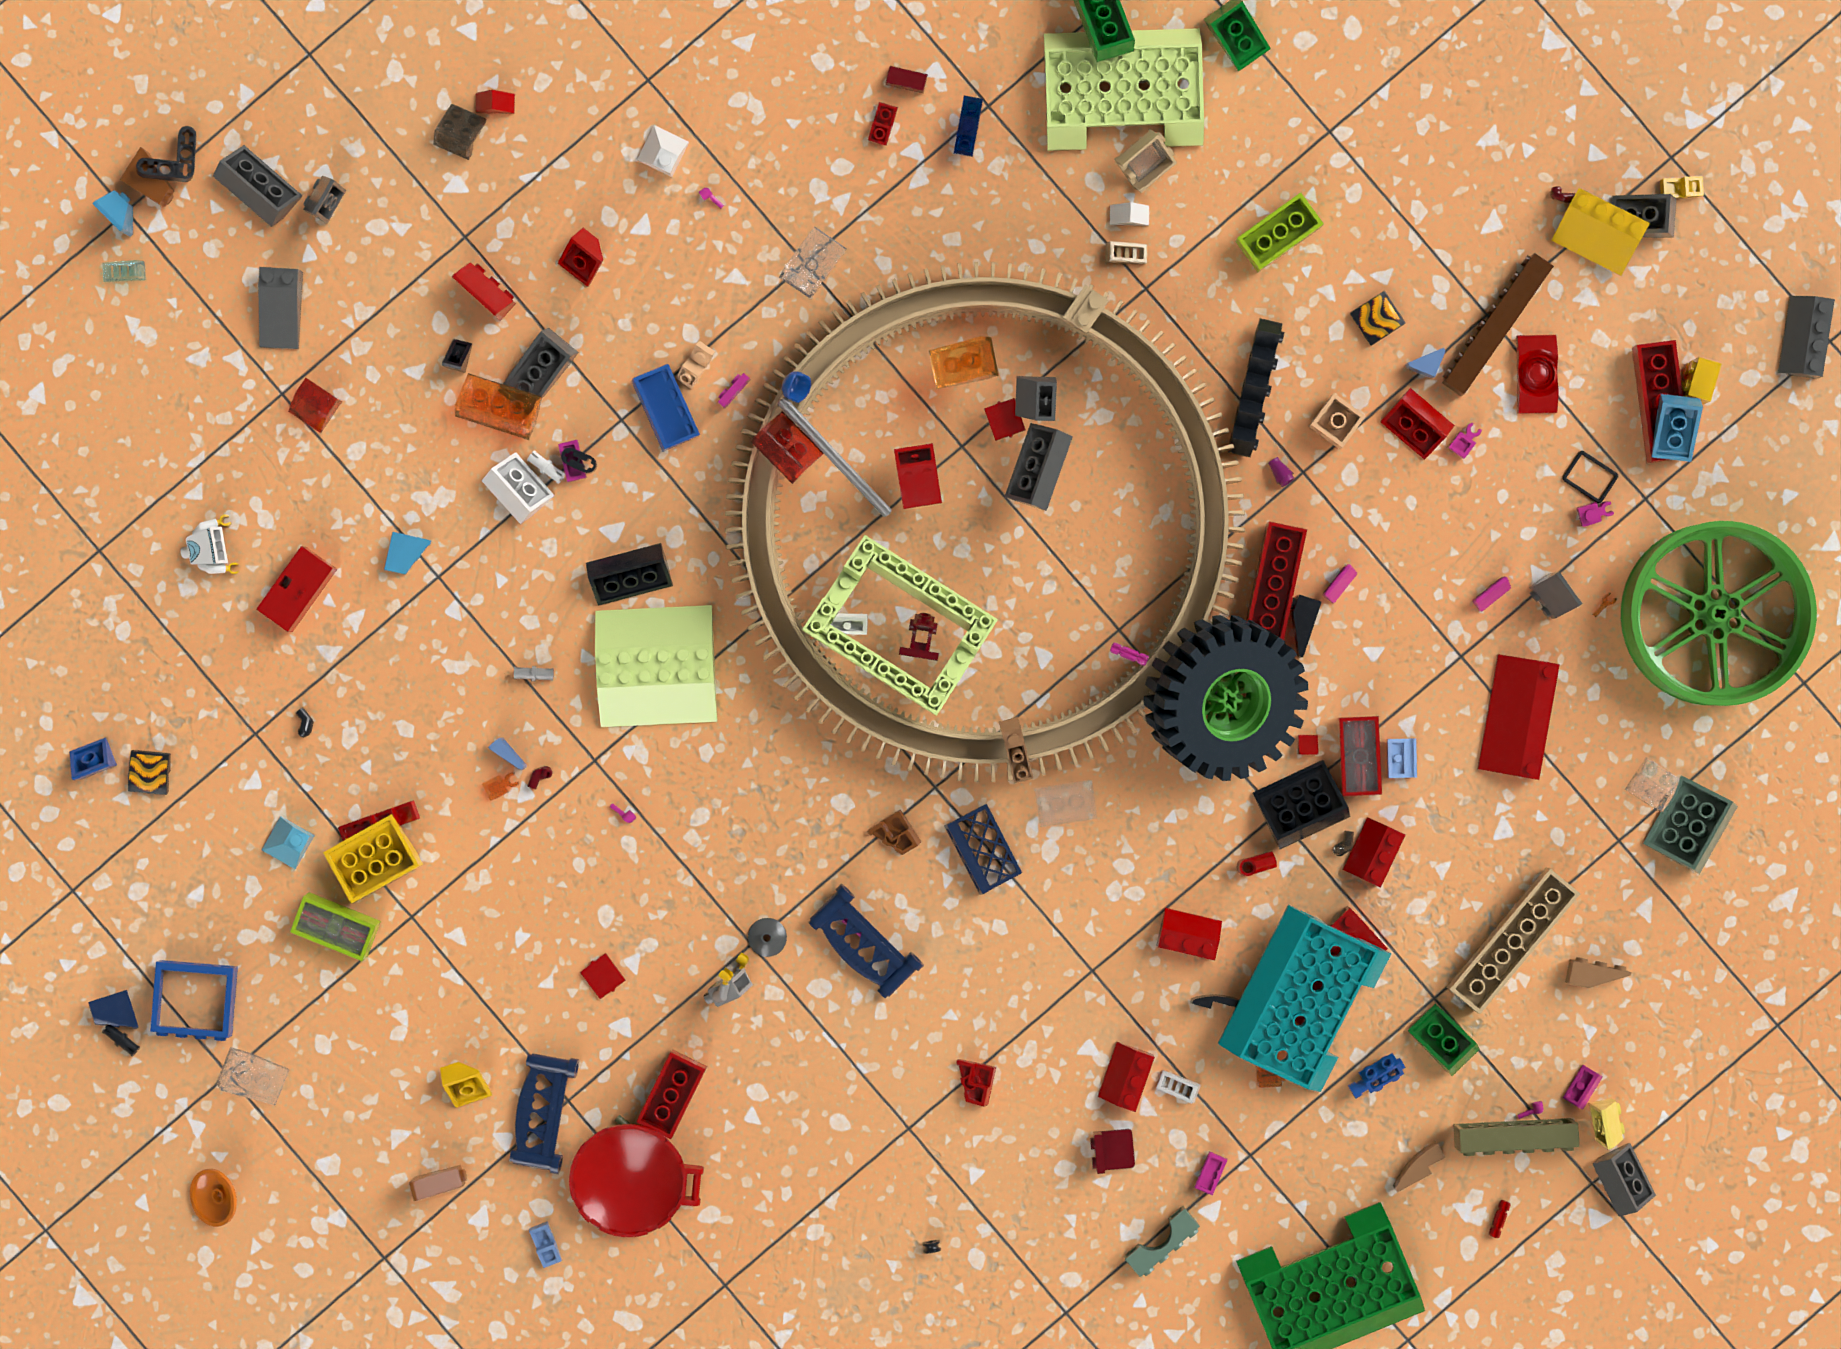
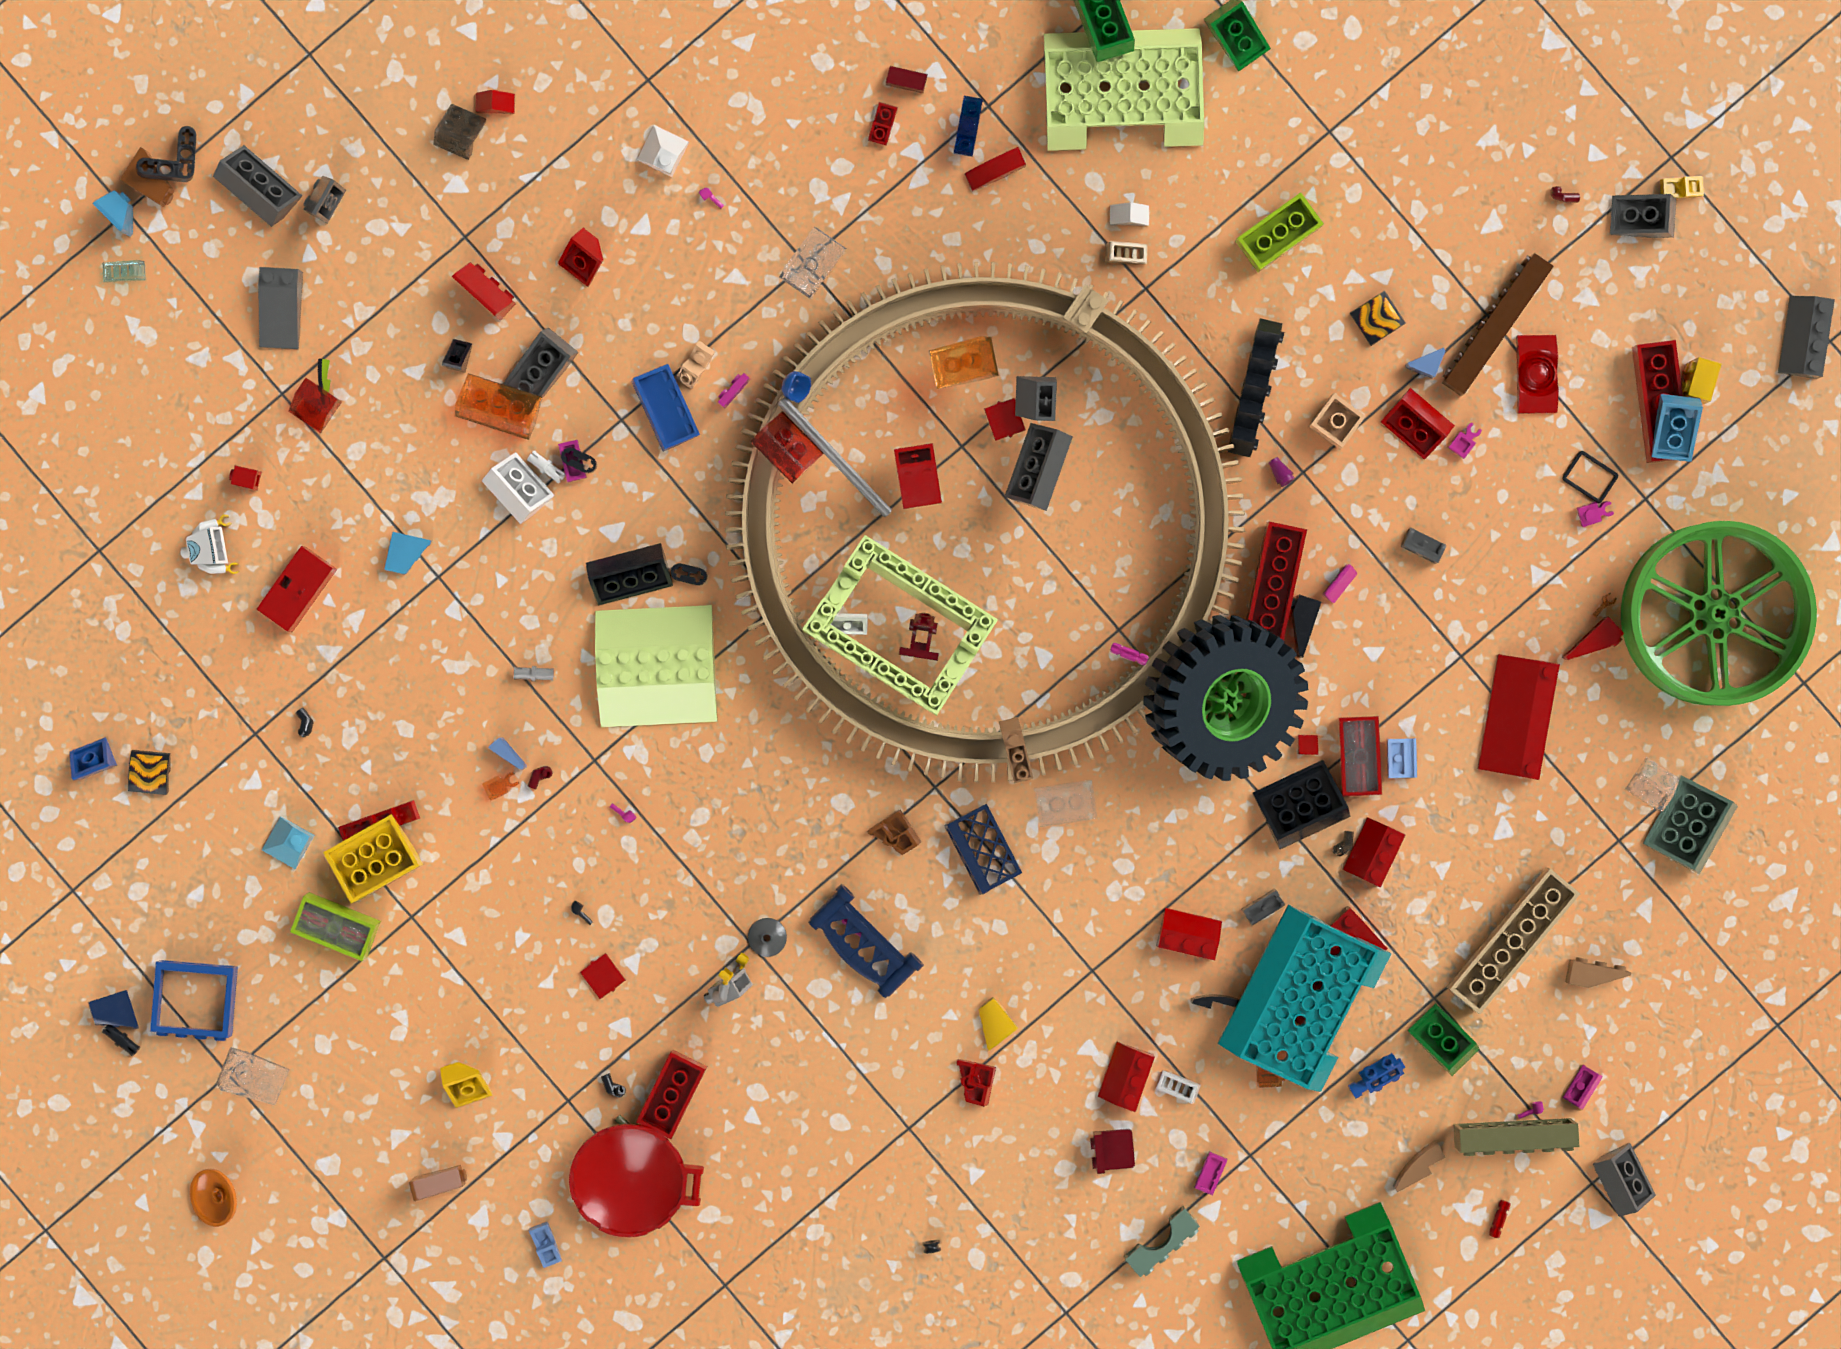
dark blue piece [509,1053,579,1175] -> none
tan window [1114,129,1177,193] -> none
red piece [1237,851,1277,876] -> none
dark pink slope [1472,576,1511,612] -> none
dark grey slope [1529,571,1582,619] -> none
yellow slope [1551,188,1650,276] -> none
light yellow slope [1589,1098,1625,1149] -> none
none -> red brick [229,465,262,491]
none -> lime sticker [318,358,331,406]
none -> black hand [571,901,593,925]
none -> black arm [601,1073,626,1097]
none -> black beam [671,563,708,585]
none -> red slope [965,147,1026,192]
none -> yellow slope [978,997,1018,1051]
none -> dark grey hinge [1242,889,1285,926]
none -> dark grey hinge [1401,527,1446,564]
none -> red slope [1562,616,1625,660]

